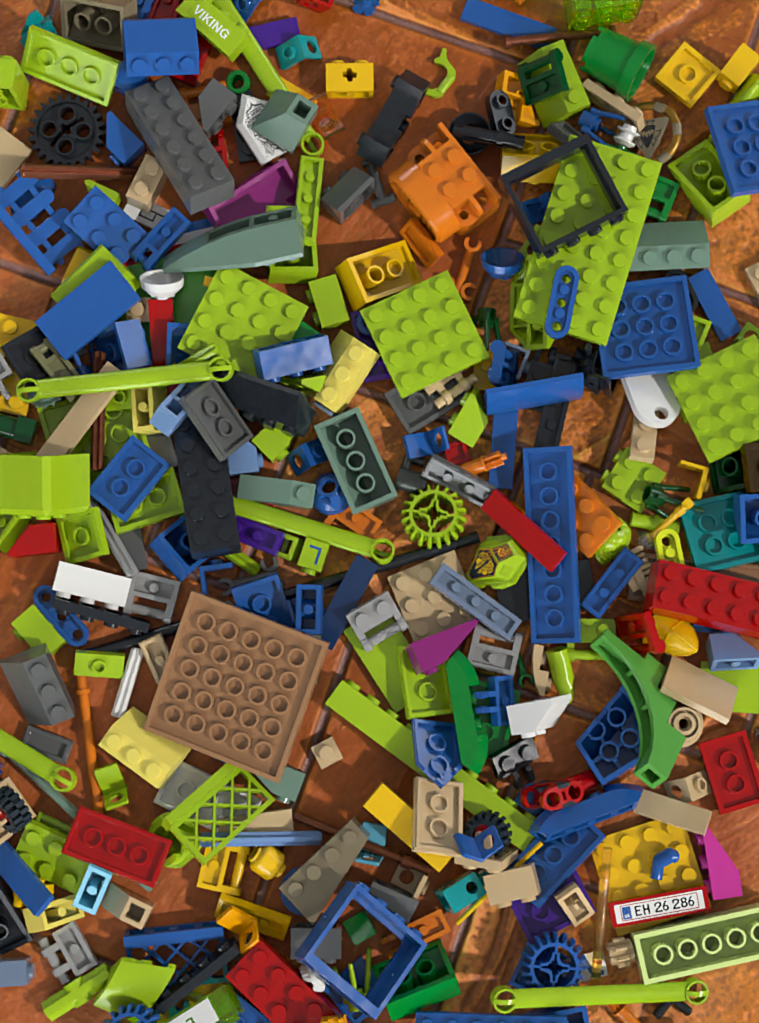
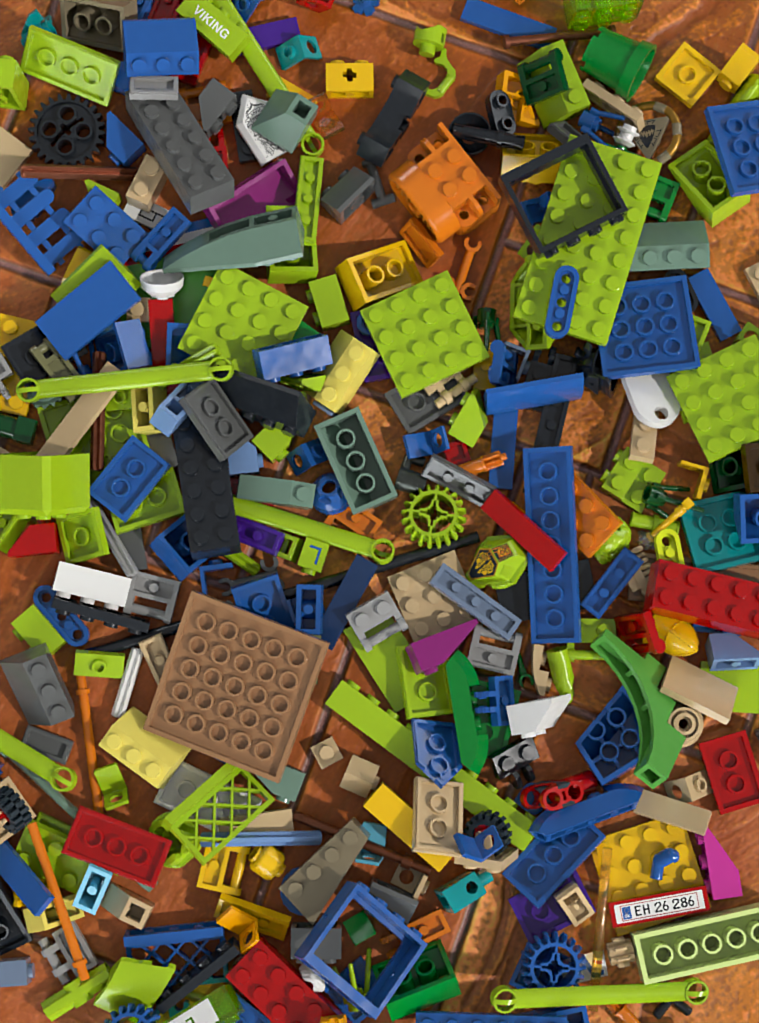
green piece [226,70,251,94] -> none
yellow piece [455,841,543,925] -> none
blue piece [480,247,524,280] -> none
tan brick [483,862,541,908] -> none
none -> orange bar [27,822,90,981]
none -> light grey tile [129,76,179,100]
none -> tan brick [339,755,380,798]
none -> lime piece [413,25,447,58]

